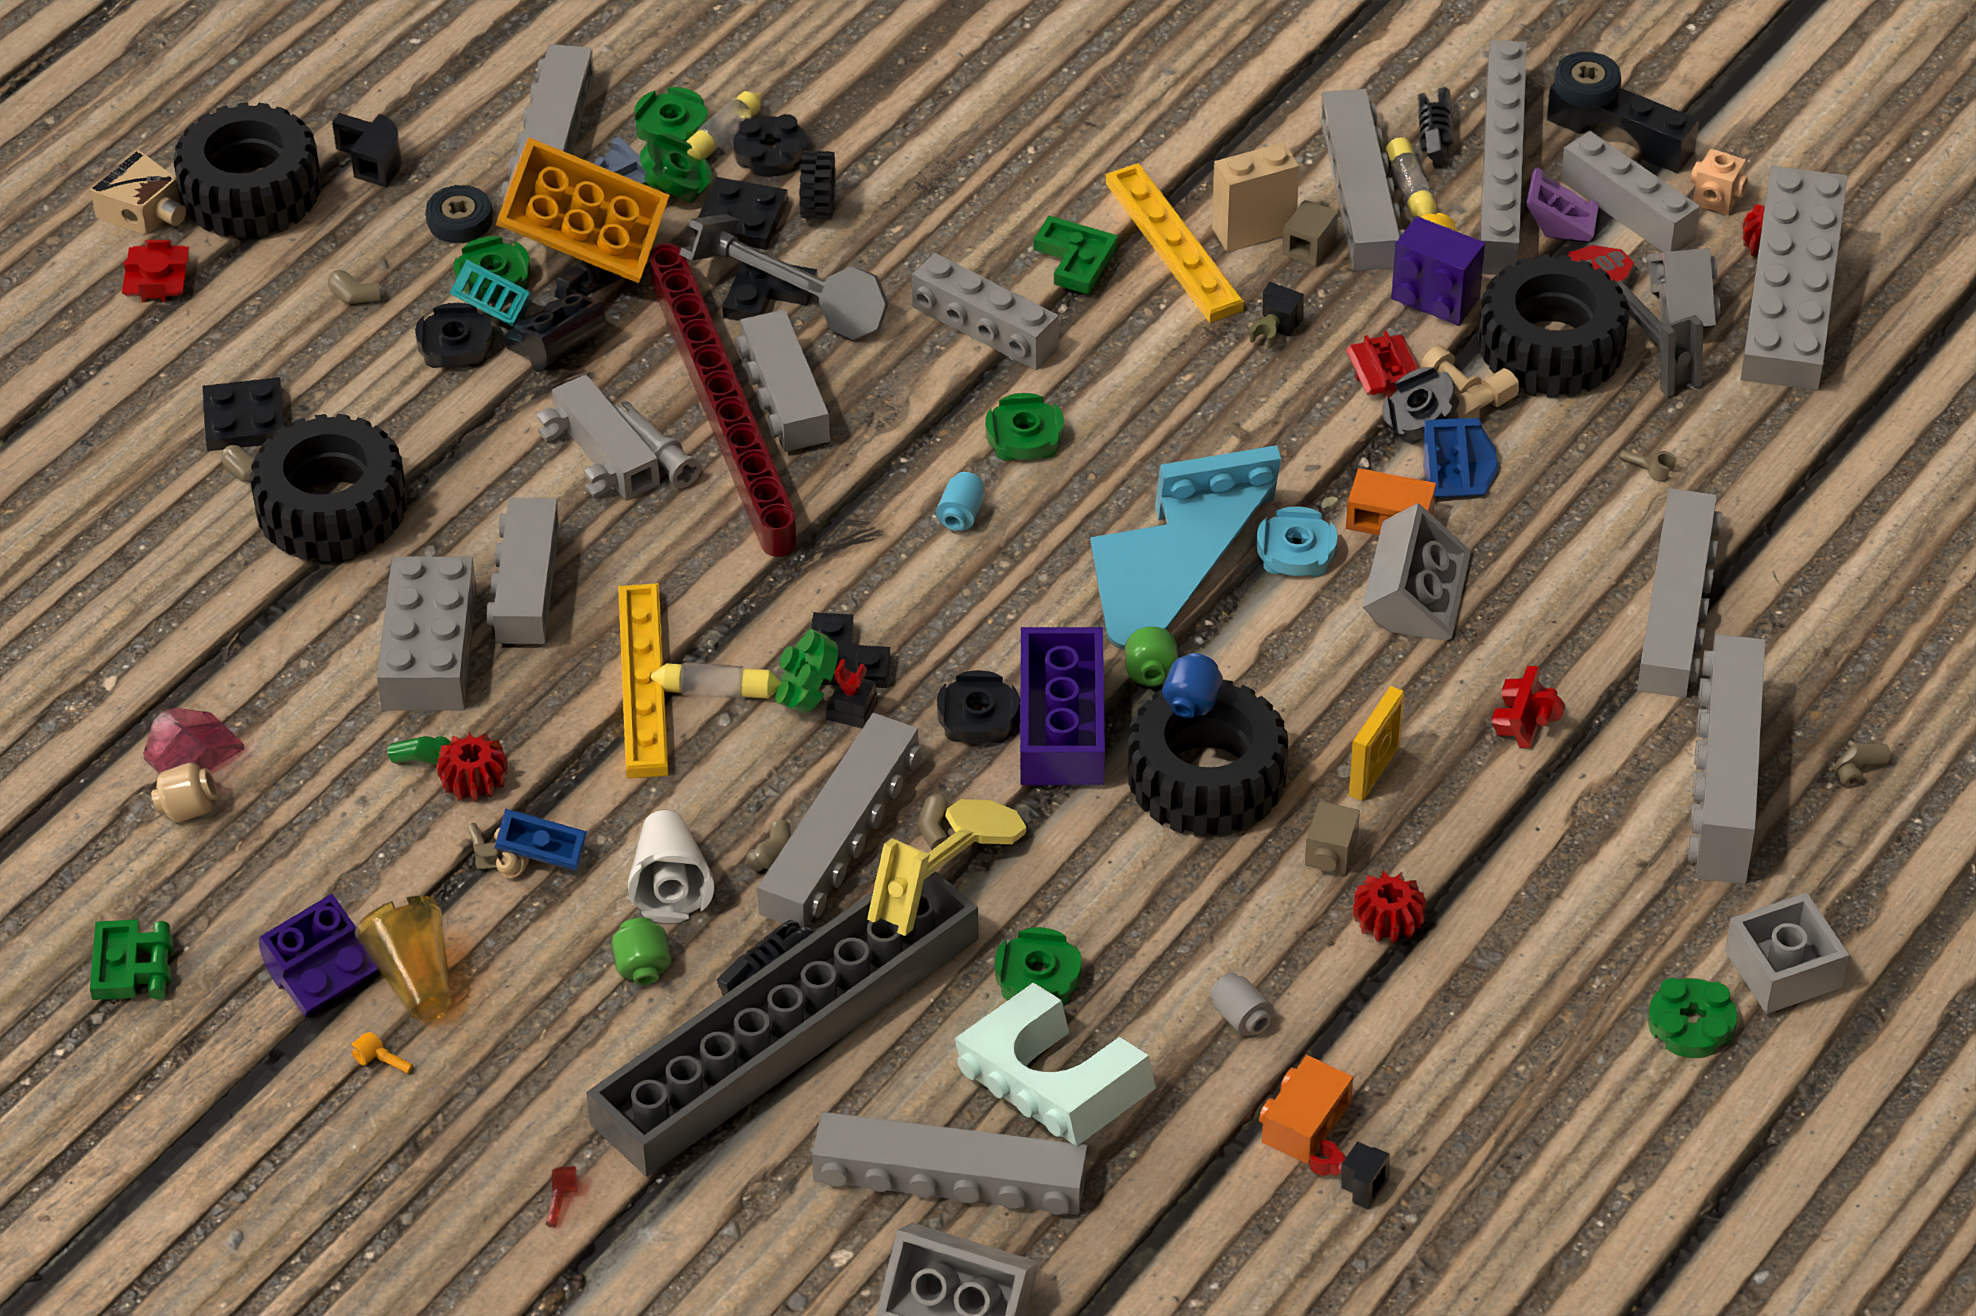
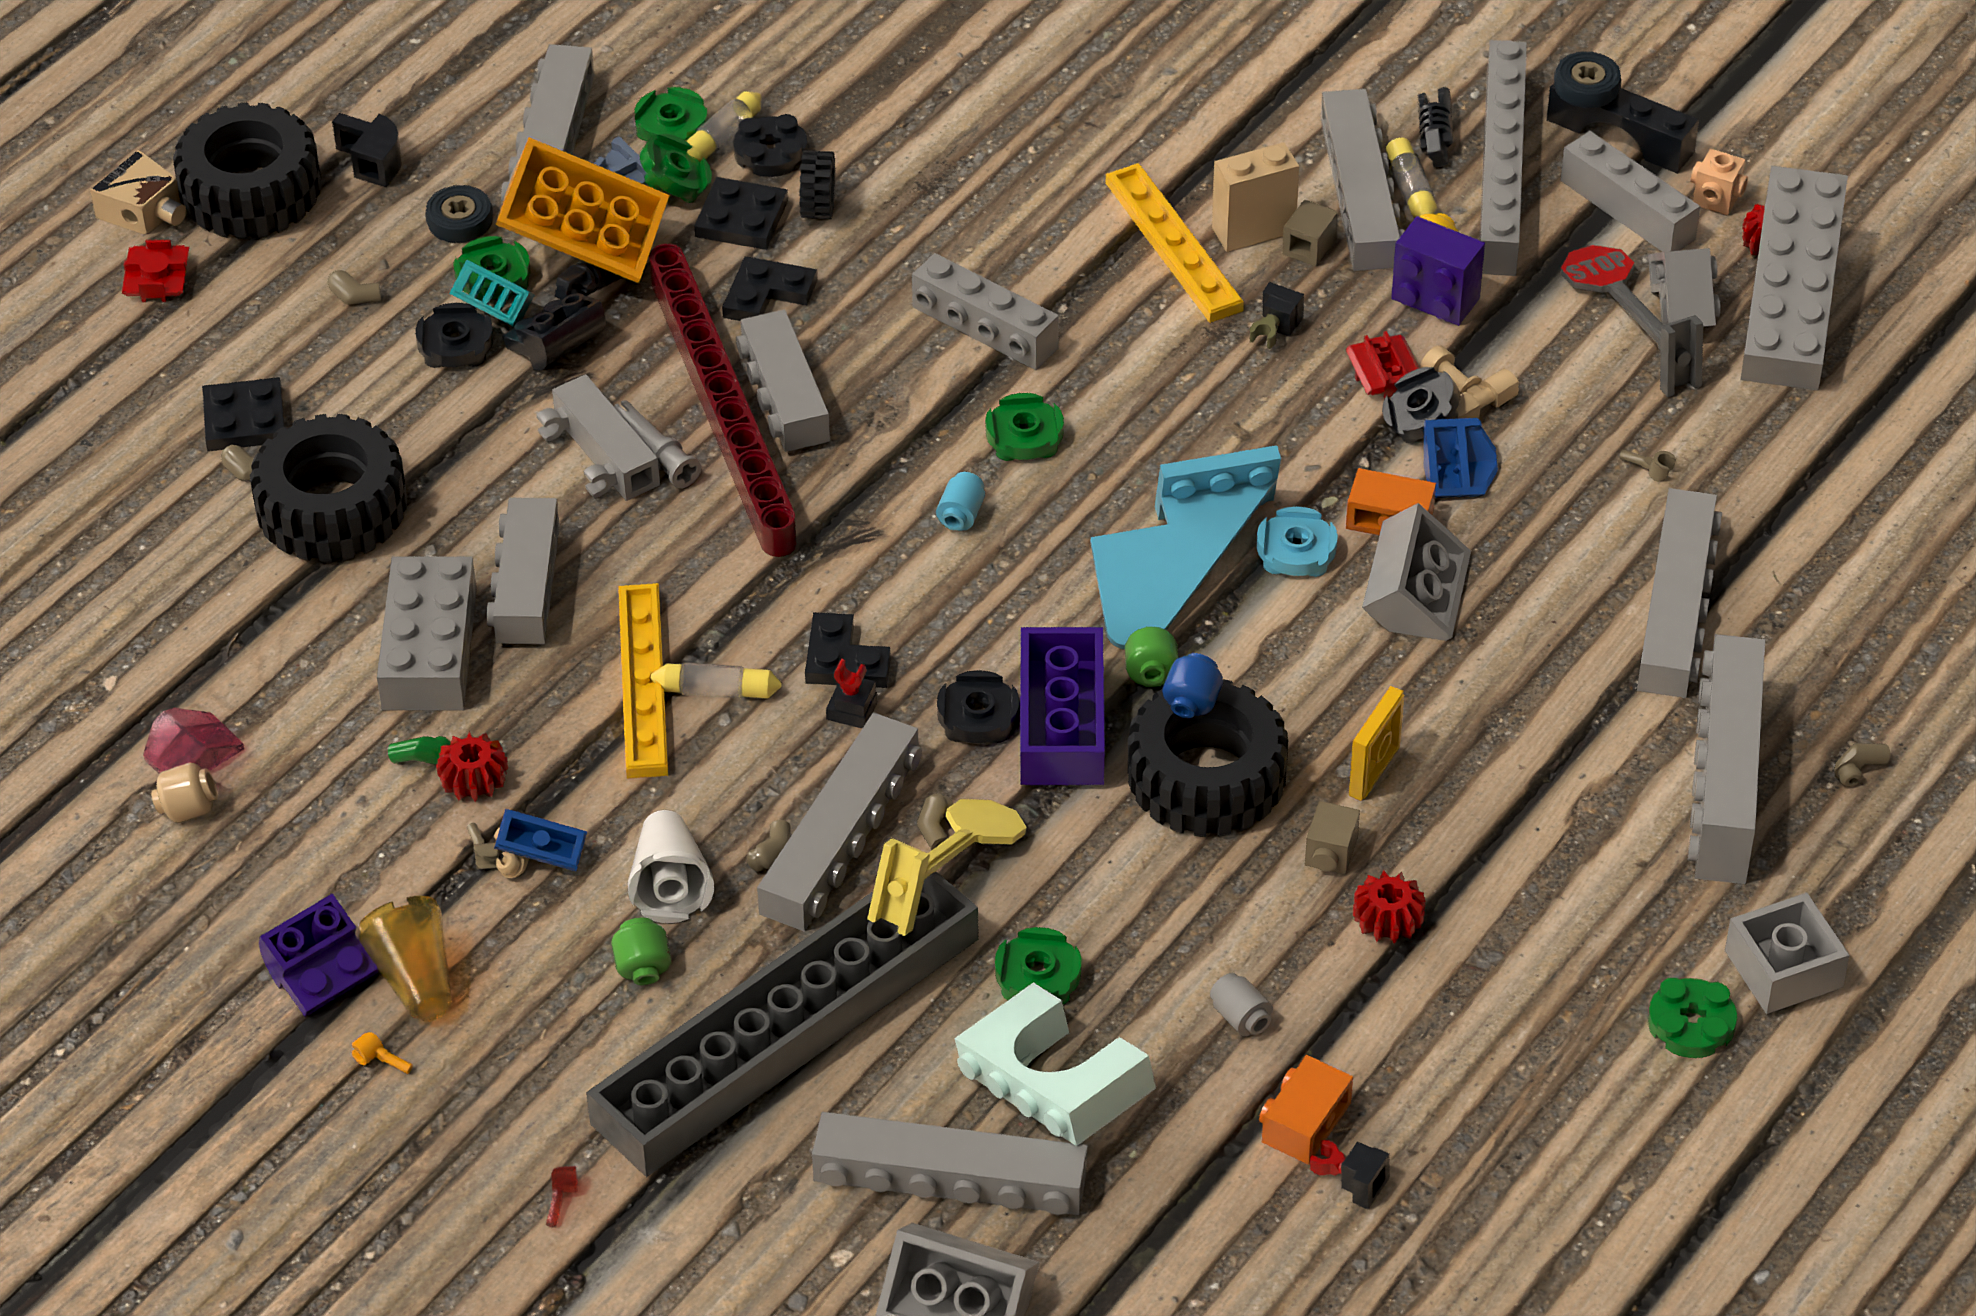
green plate [90,919,174,1000] -> none
dark grey piece [679,214,889,340] -> none
black hinge [717,919,815,996] -> none
green plate [775,629,838,714] -> none
green plate [1034,215,1118,295] -> none
black tyre [1478,255,1629,398] -> none
red hips [1492,666,1565,748] -> none
medium lavender slope [1527,168,1599,241] -> none

